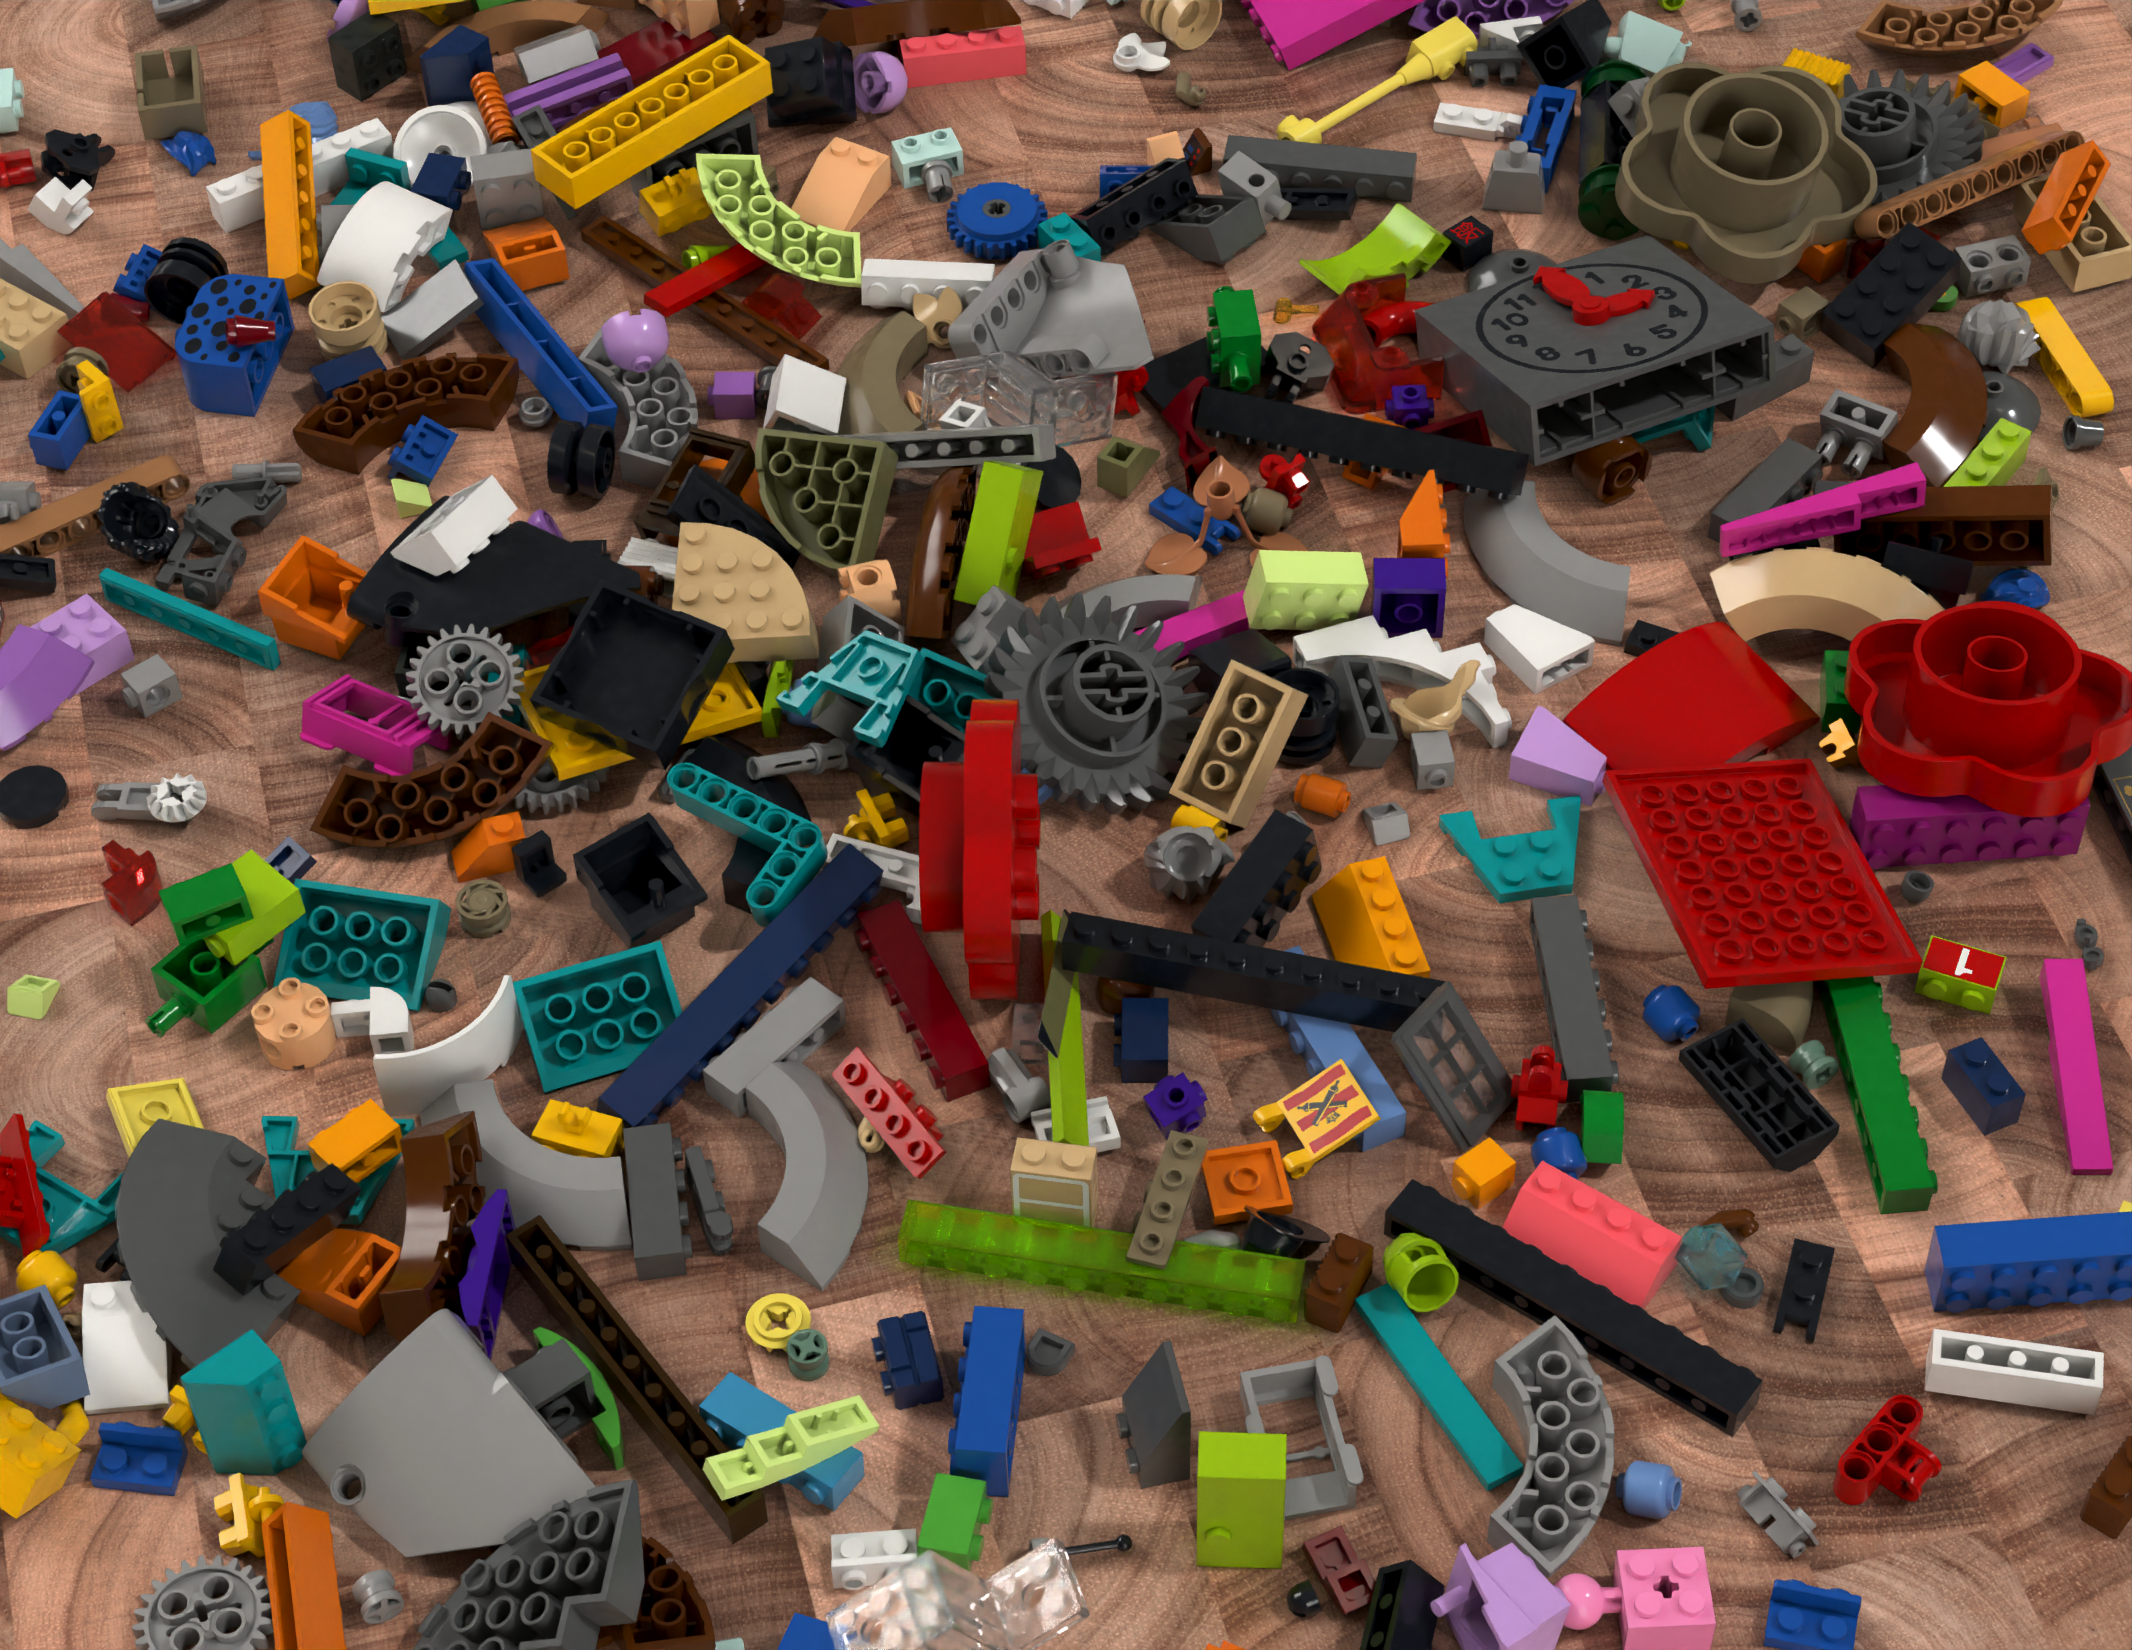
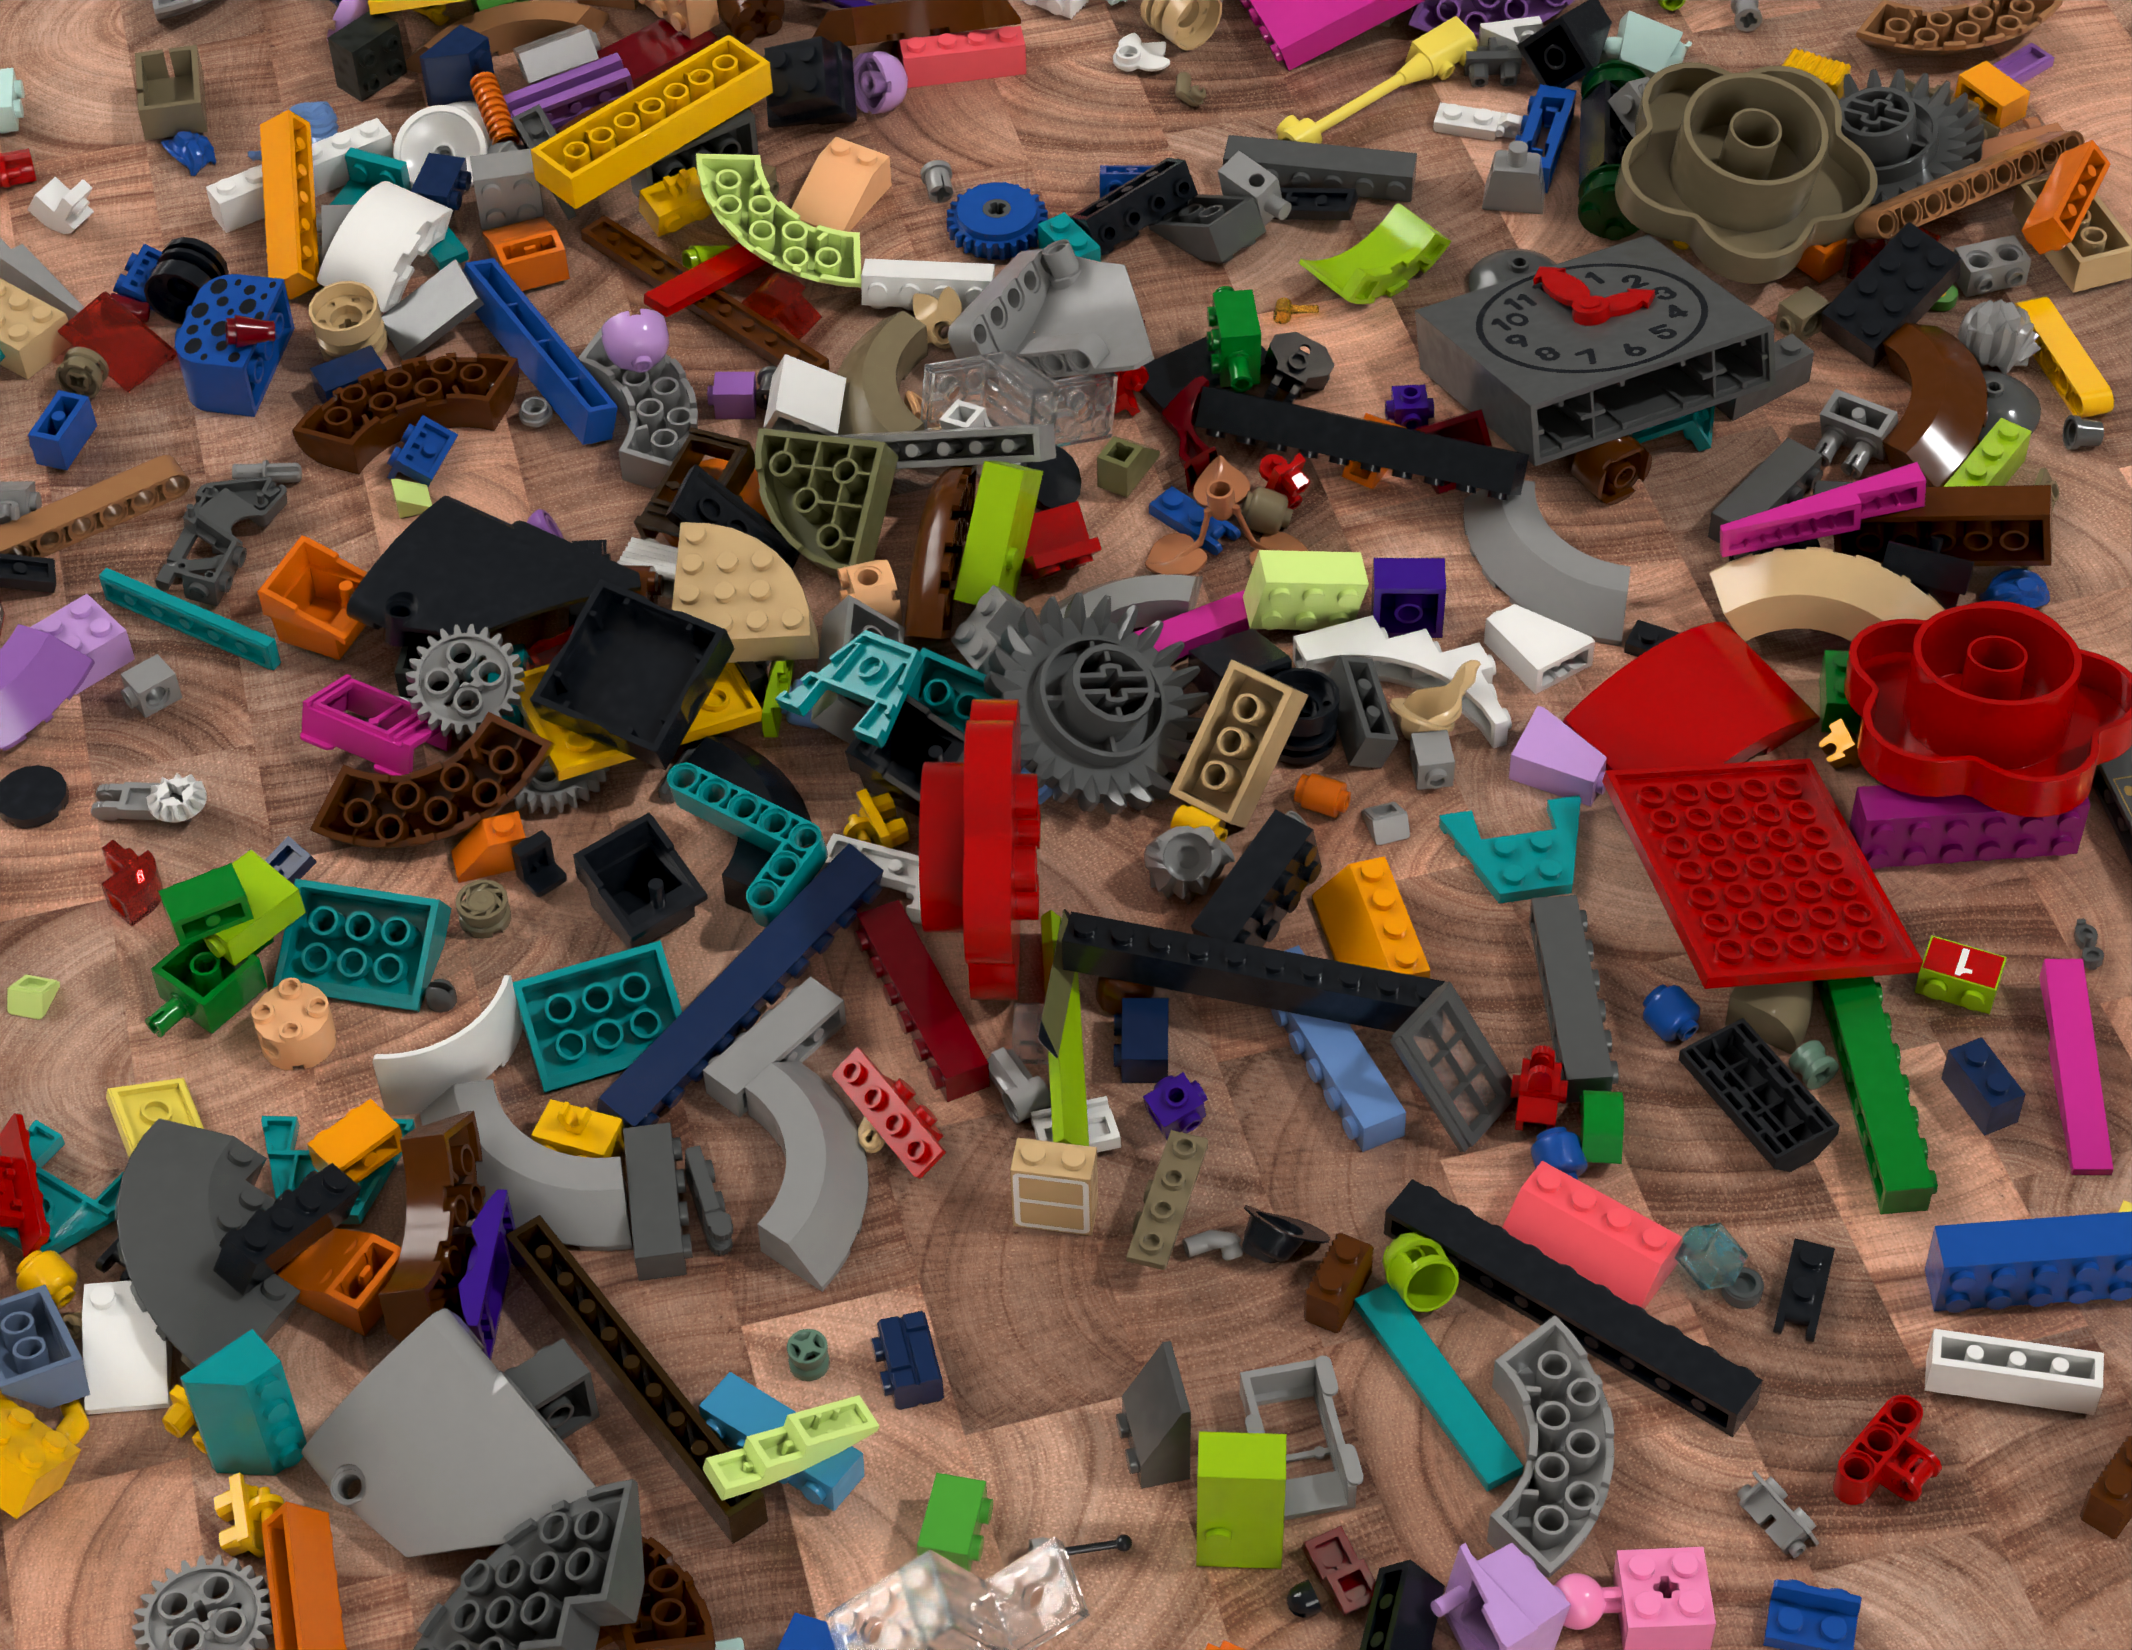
black hinge [40,129,115,191] -> none
yellow bracket [76,359,124,443] -> none
blue bracket [90,1421,188,1496] -> none
black hair [97,482,179,562] -> none
white brick [331,987,414,1055] -> none
light grey wheel [352,1570,404,1624] -> none
white slope [390,475,518,576] -> none
bright green slope [533,1327,625,1470] -> none
black wheel [547,419,615,499] -> none
light yellow gear [745,1293,811,1353] -> none
light grey pin [746,738,849,780] -> none
white bracket [831,1528,919,1590] -> none
light aqua brick [891,127,964,189] -> none
clear neon green brick [897,1199,1306,1323] -> none
blue brick [948,1306,1026,1497] -> none
dark grey tile [1027,1327,1075,1376] -> none
light nougat slope [1147,131,1185,165] -> none
slope [1180,128,1212,176] -> none
orange plate [1201,1140,1293,1225] -> none
yellow flag [1253,1059,1381,1179] -> none
clear red windscreen [1312,273,1444,415] -> none
red cylinder [1354,301,1435,349] -> none
orange slope [1397,470,1450,578] -> none
black brick [1441,215,1493,273] -> none
light orange brick [1451,1137,1516,1210] -> none
medium blue head [1616,1461,1682,1519] -> none
reddish brown arm [1696,1209,1759,1244] -> none
dark grey hinge [1901,870,1934,903] -> none

